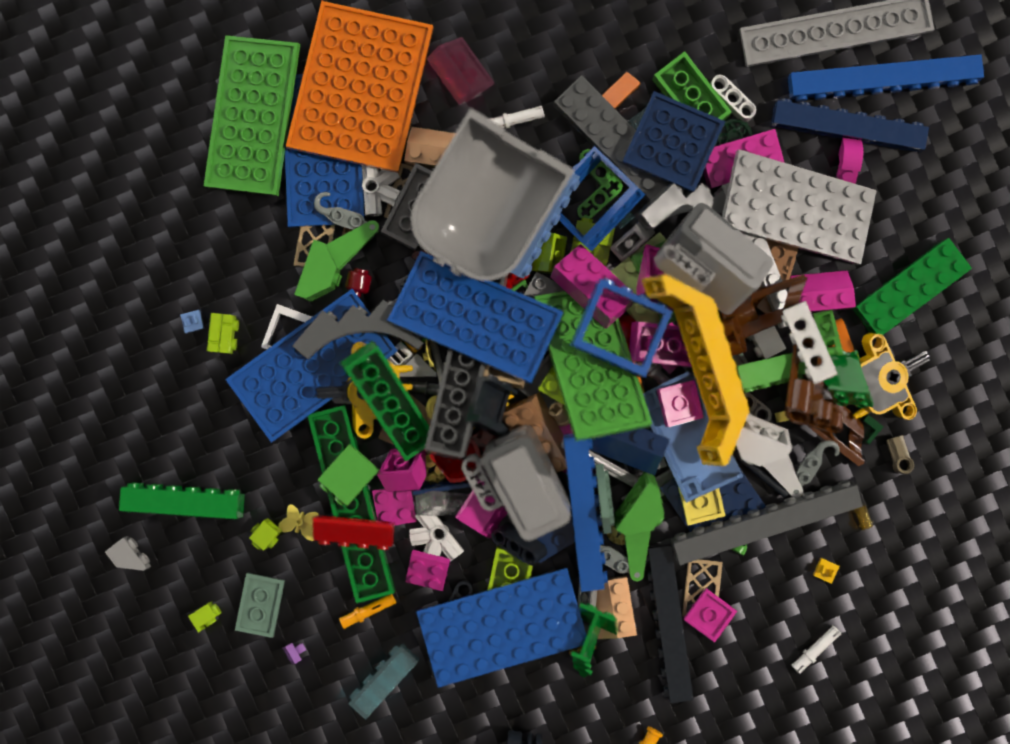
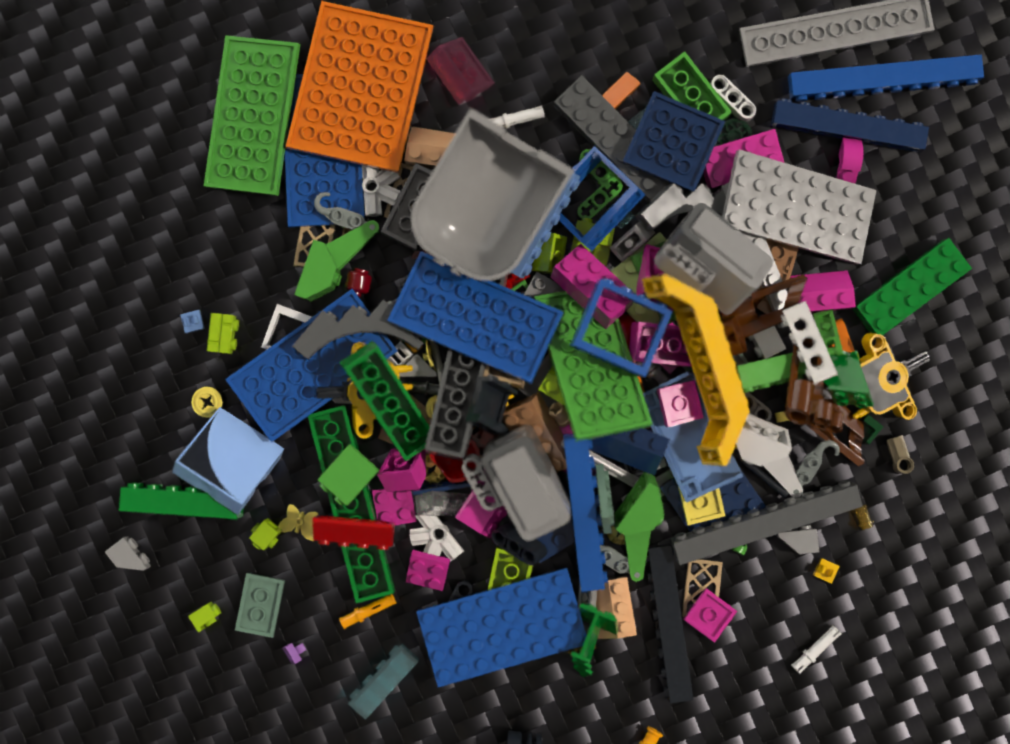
none -> light blue tile [172,407,284,515]
none -> light yellow gear [192,387,223,417]
none -> light grey slope [776,525,819,554]

